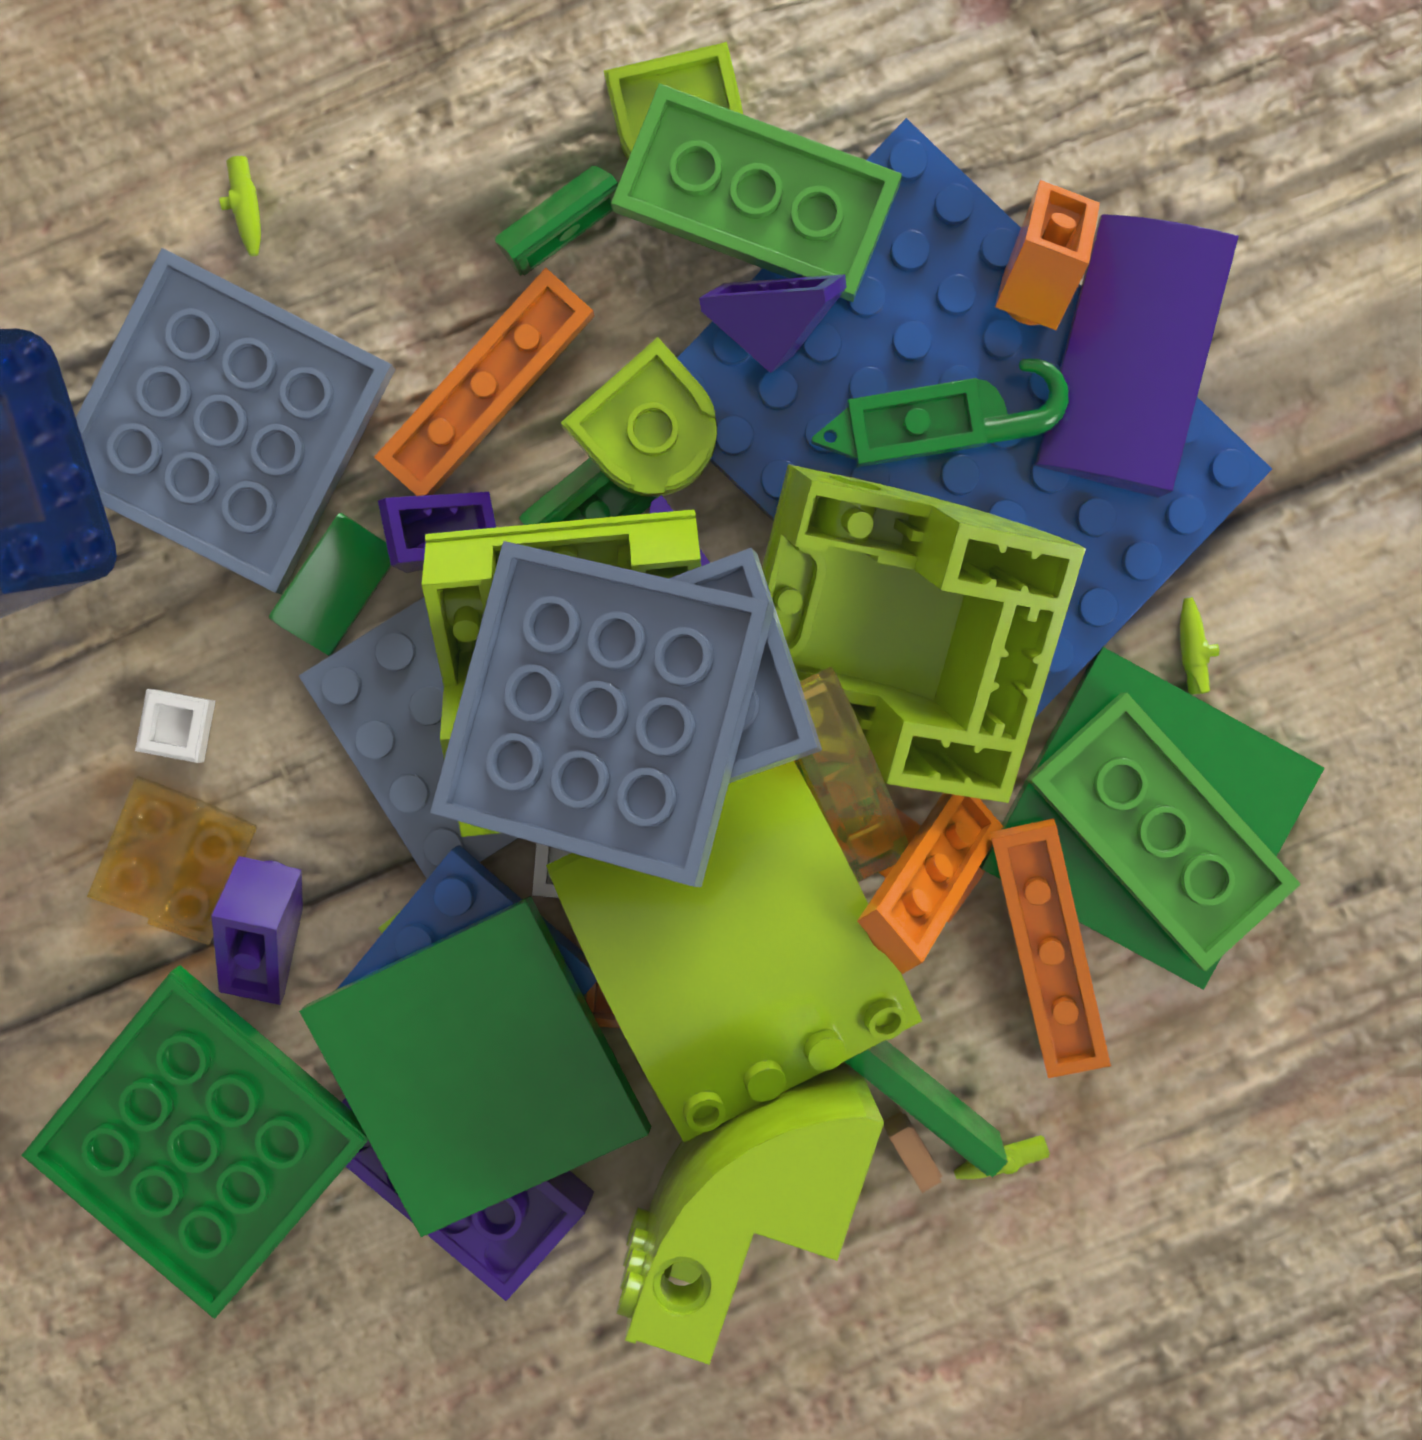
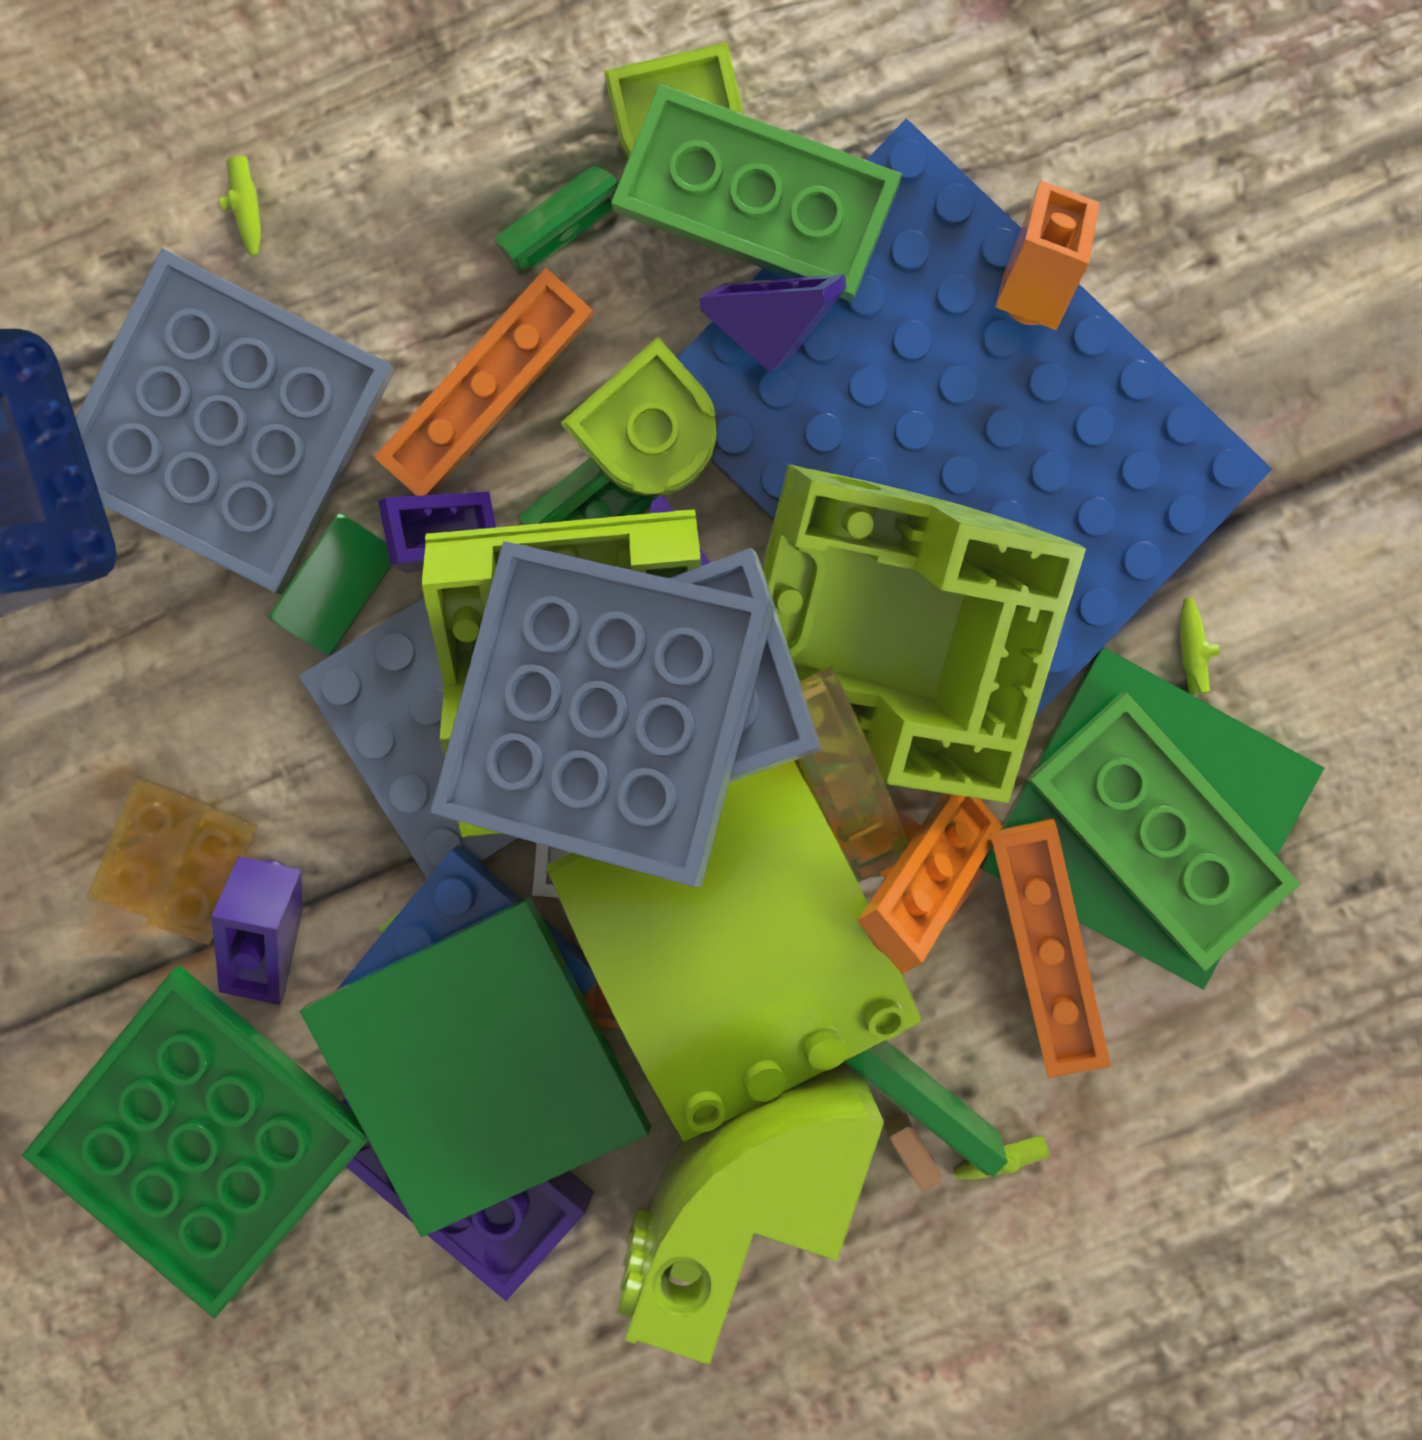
white tile [135,689,215,763] -> none
green plate [811,358,1069,468] -> none
dark purple slope [1035,214,1239,498] -> none

